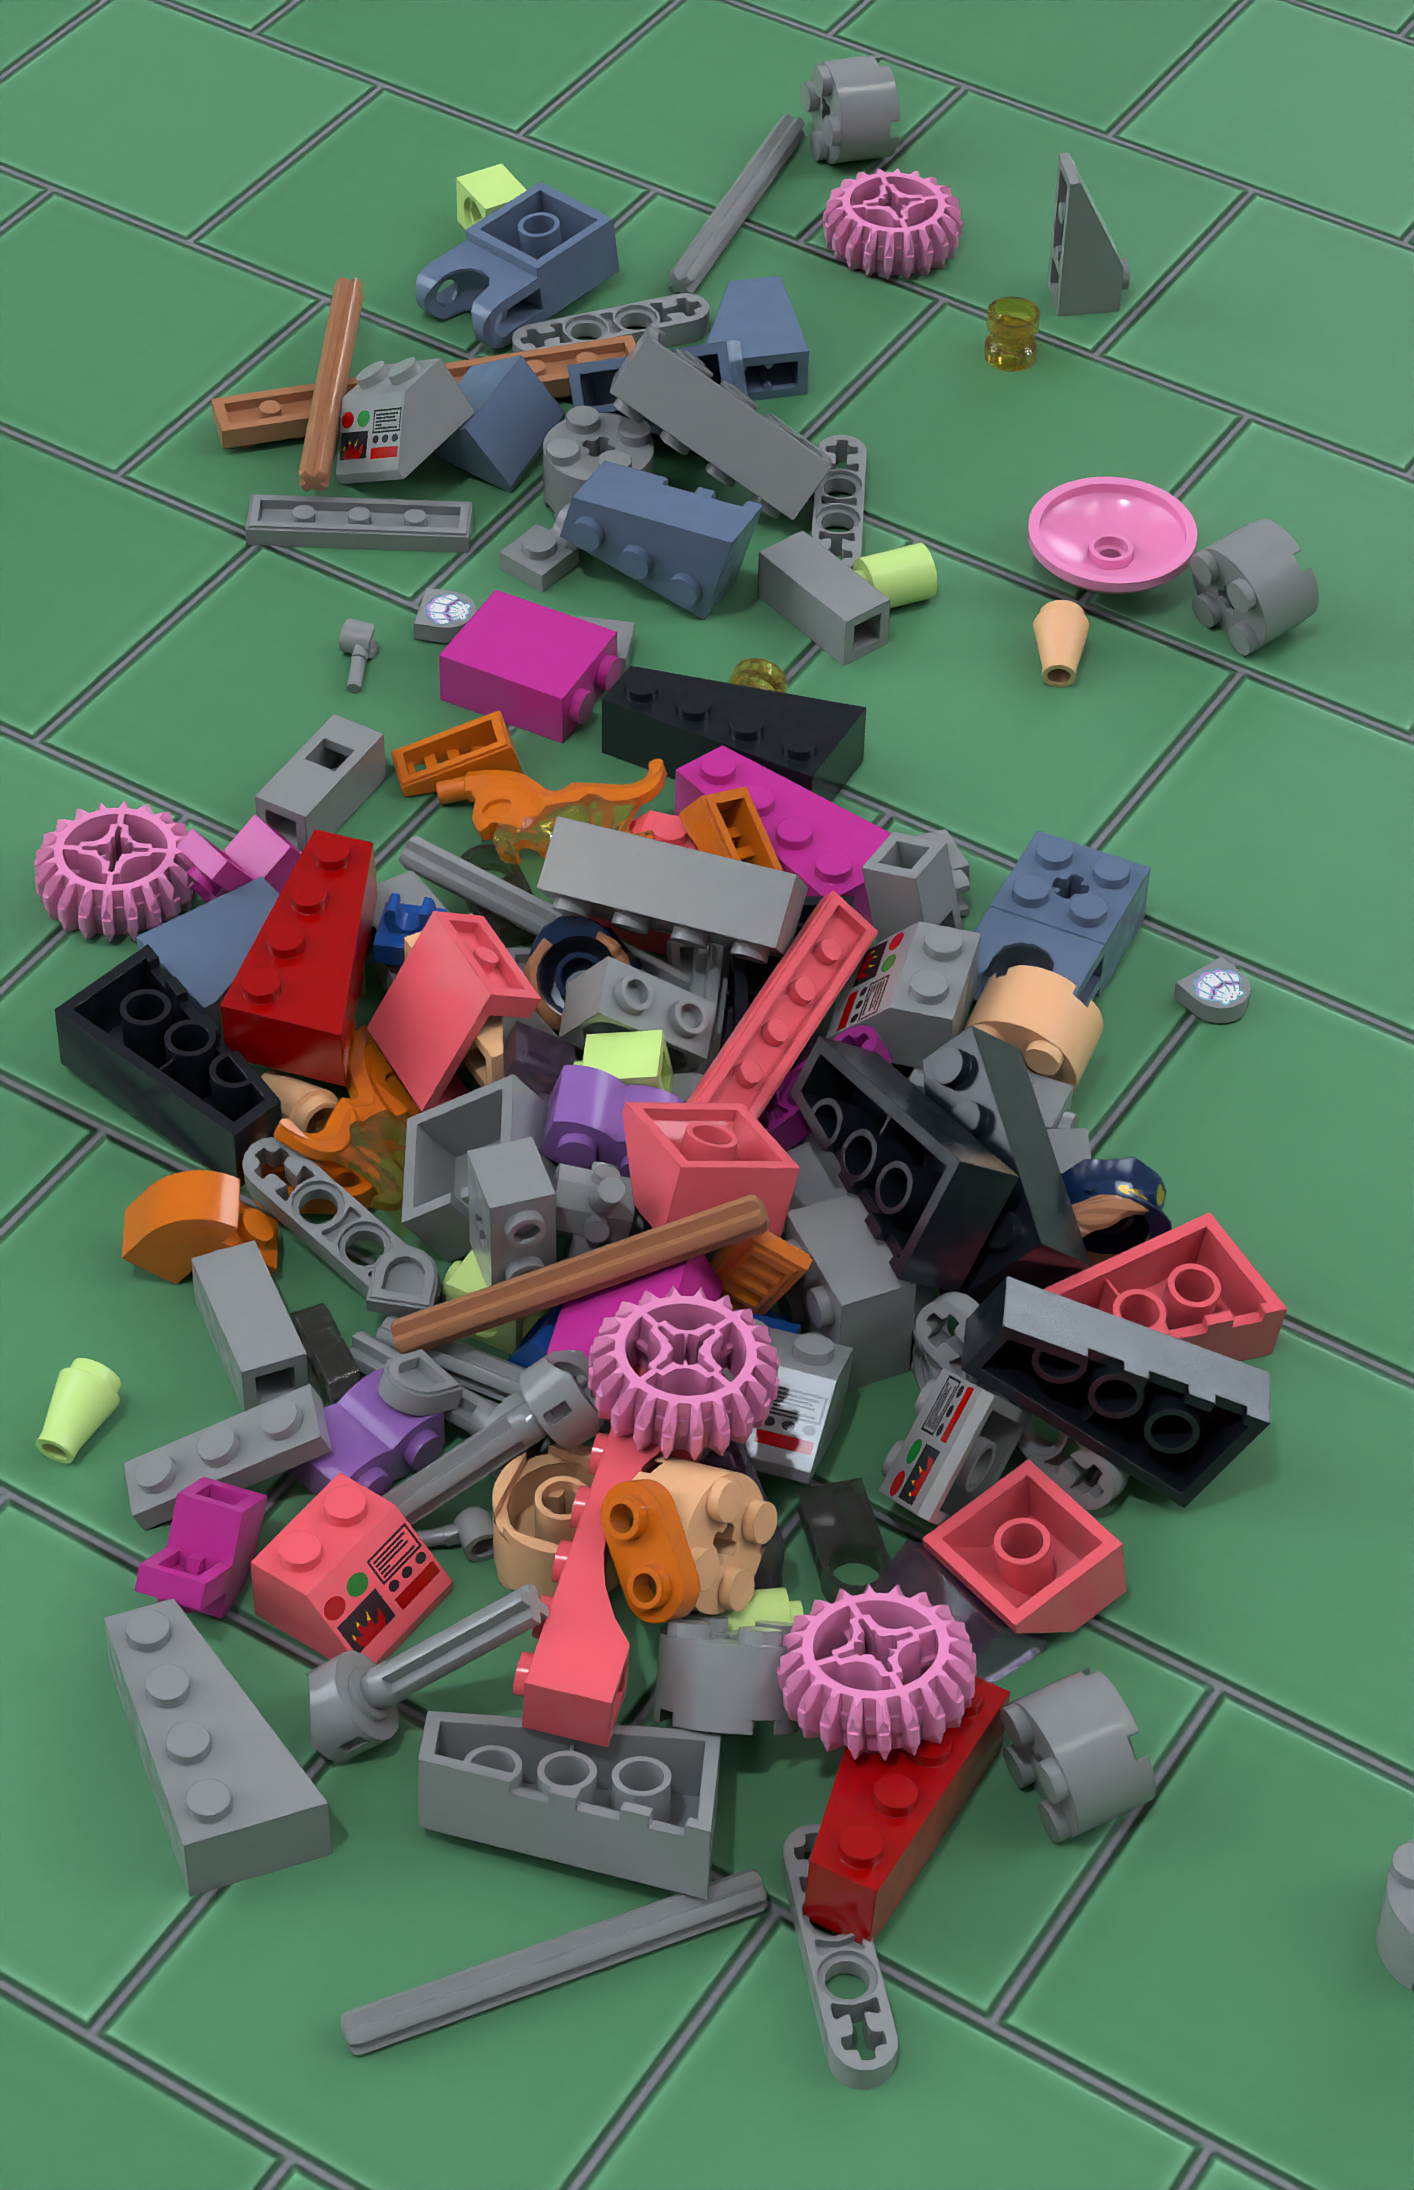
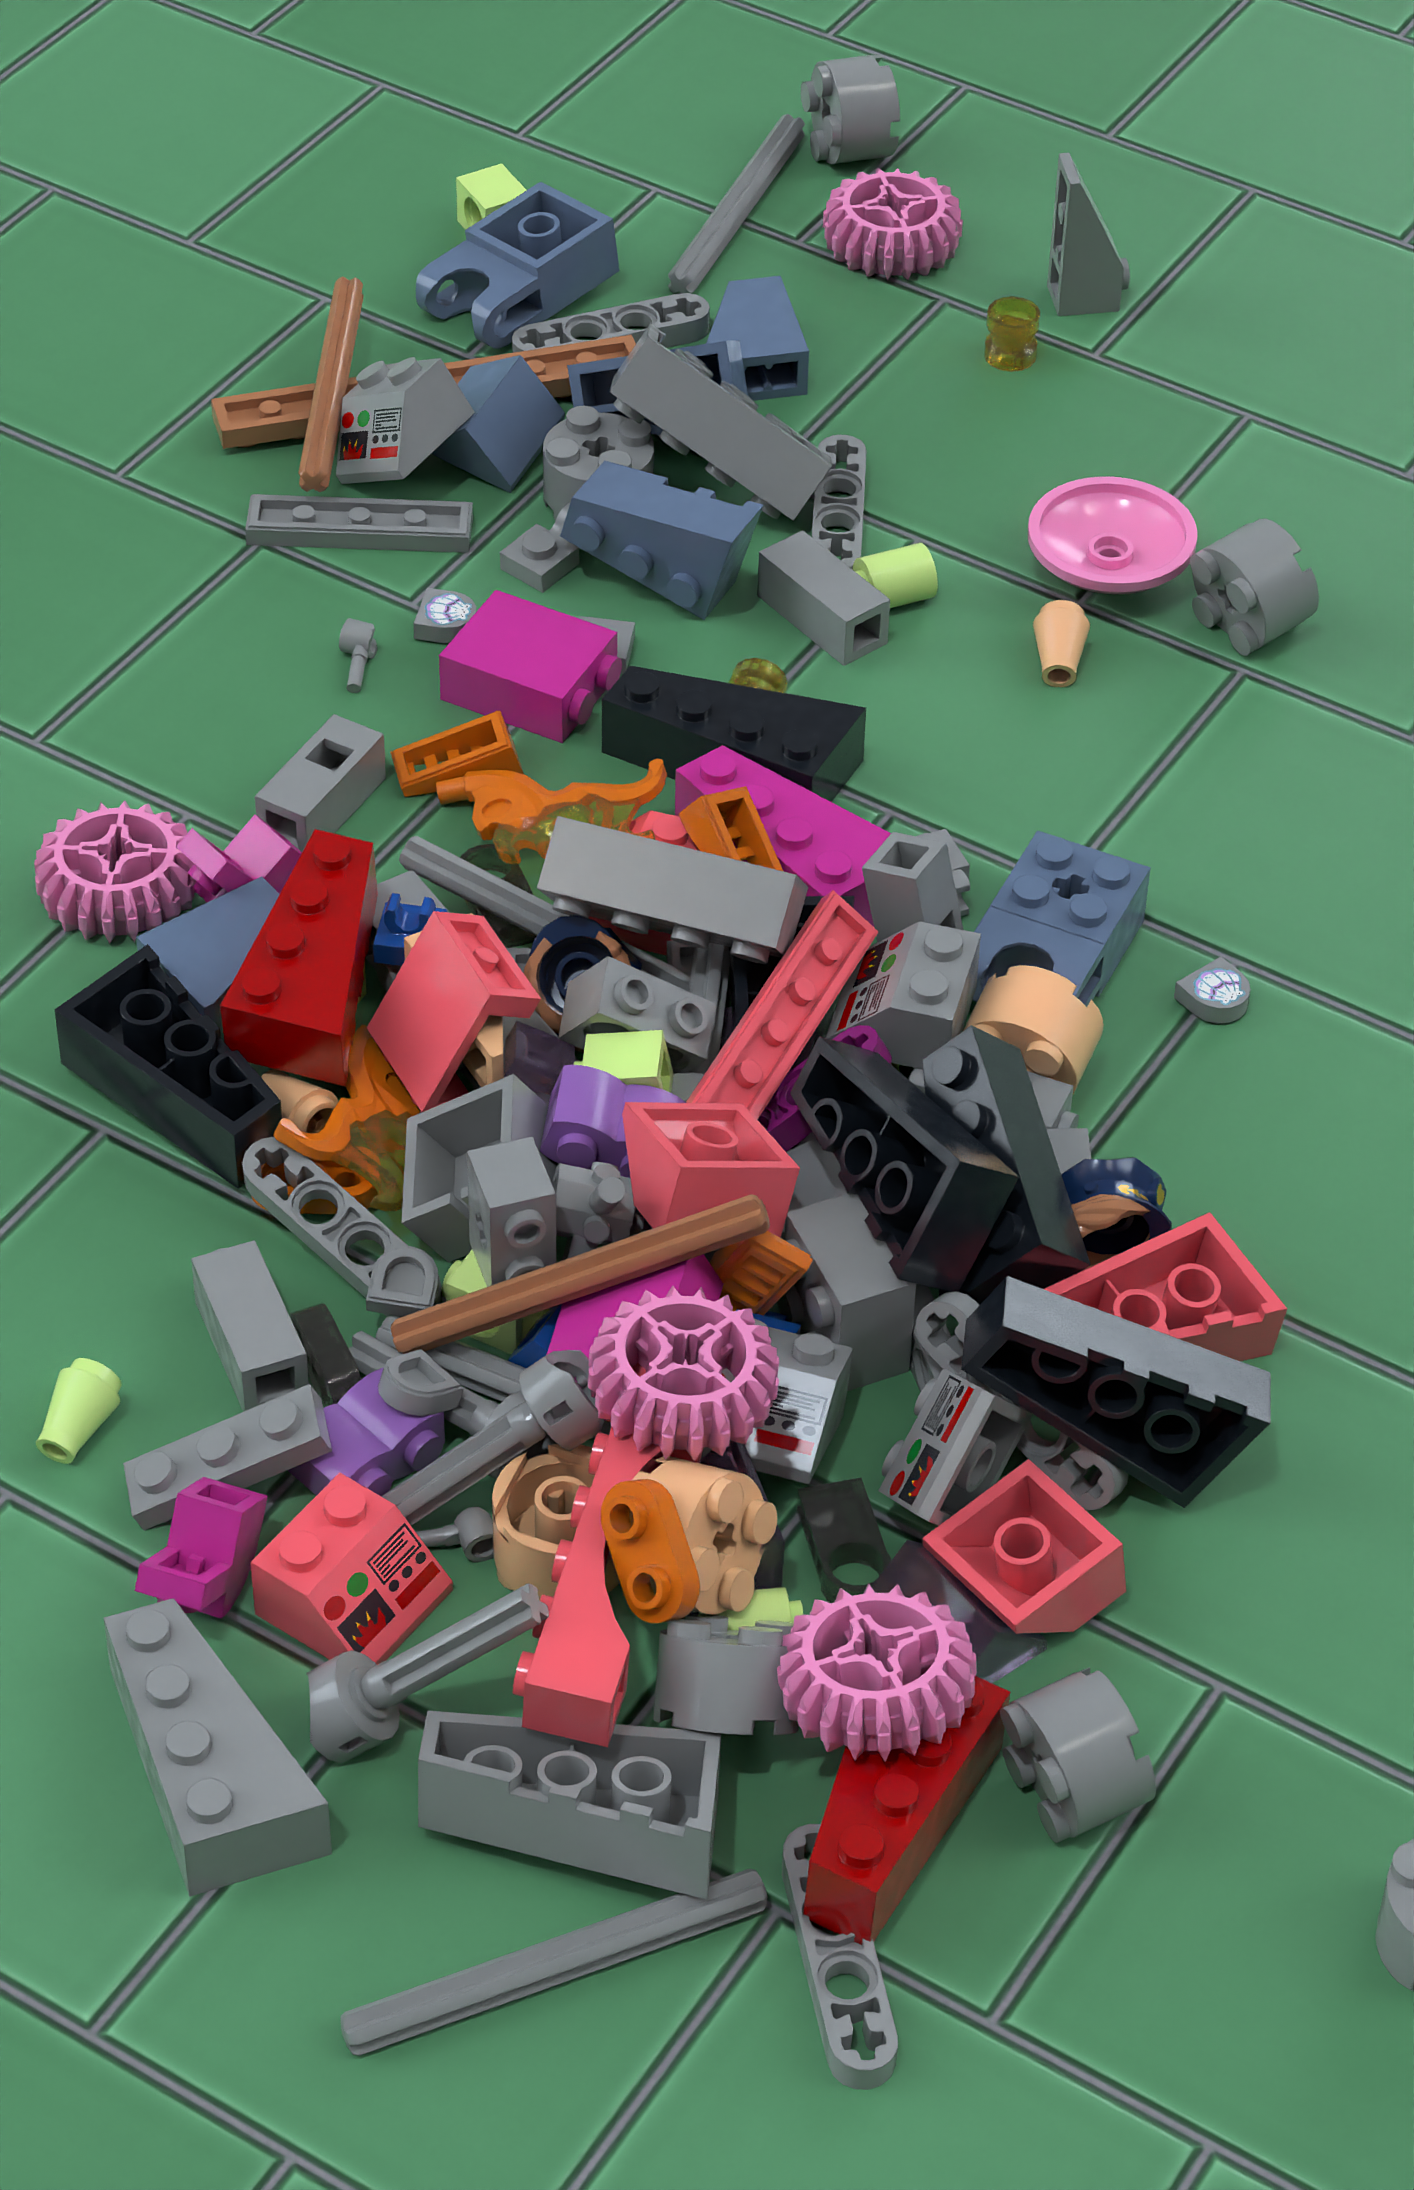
orange brick [122,1170,279,1285] -> none

